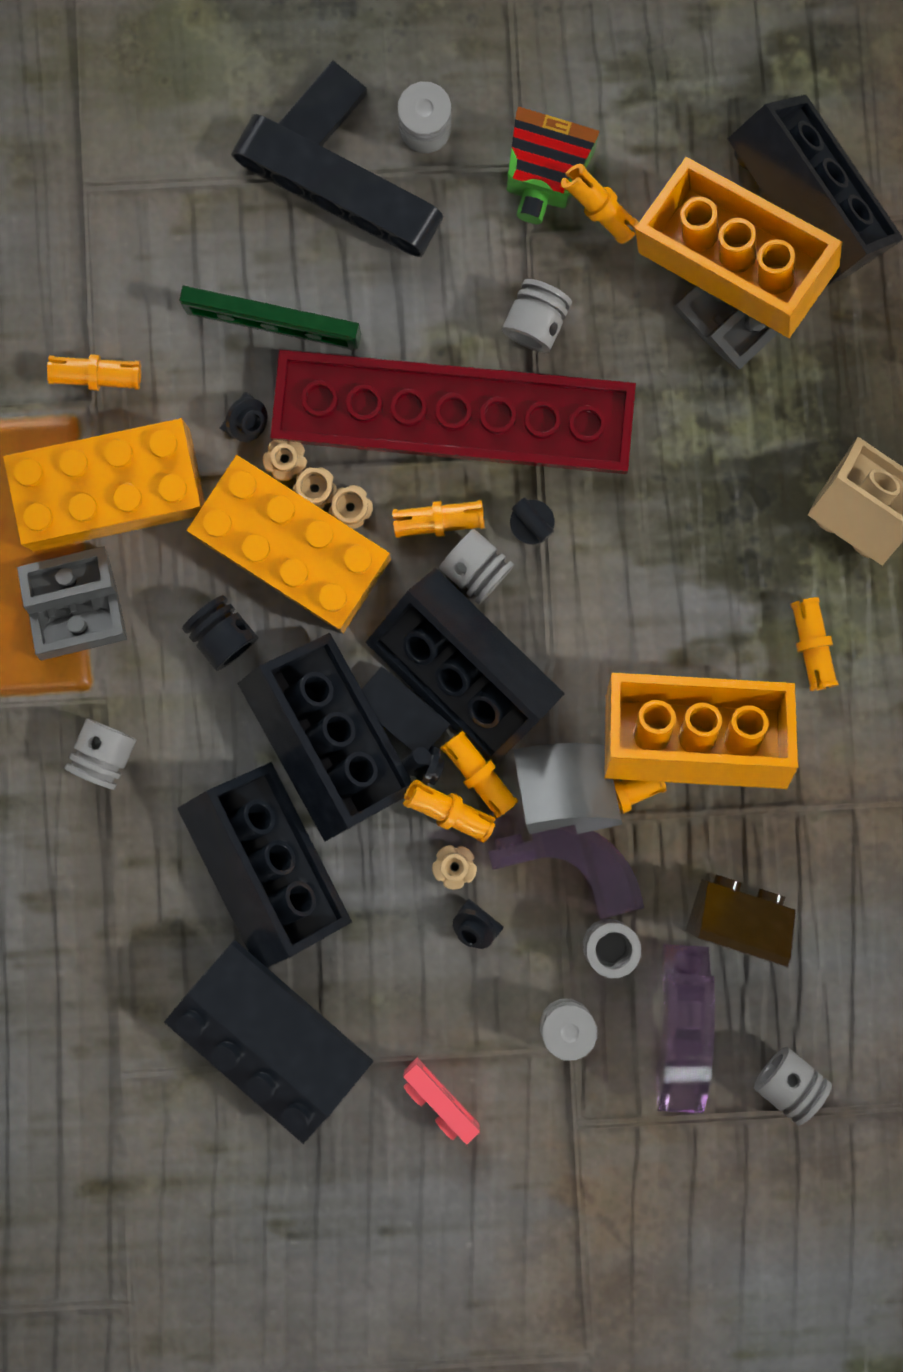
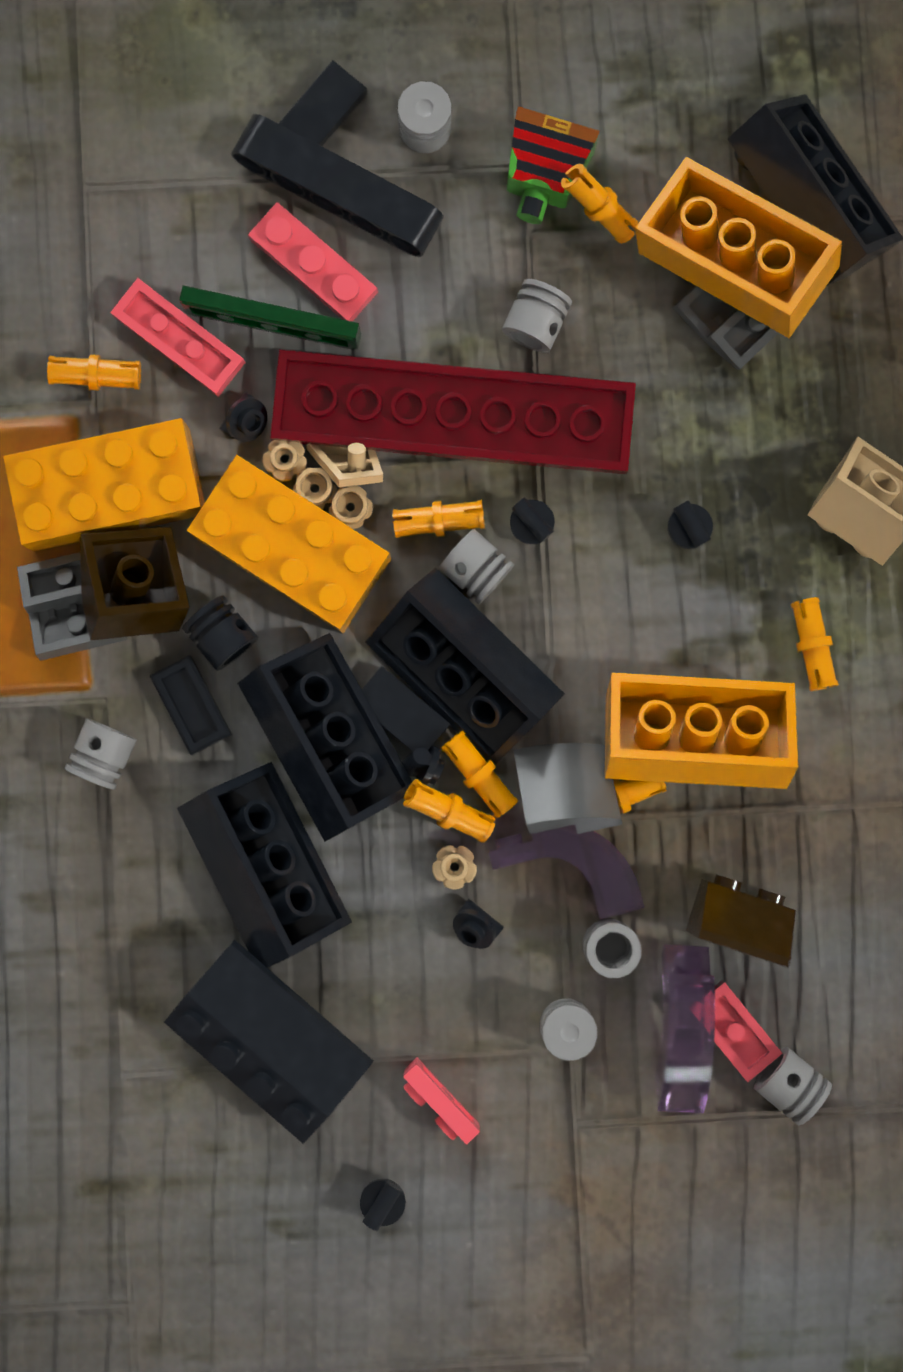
none -> dark brown slope [80,527,190,641]
none -> coral plate [110,278,246,397]
none -> black tile [150,655,232,756]
none -> coral plate [248,202,378,322]
none -> tan piece [306,443,383,487]
none -> black plate [360,1179,406,1231]
none -> black plate [668,500,713,549]
none -> coral plate [687,980,783,1083]

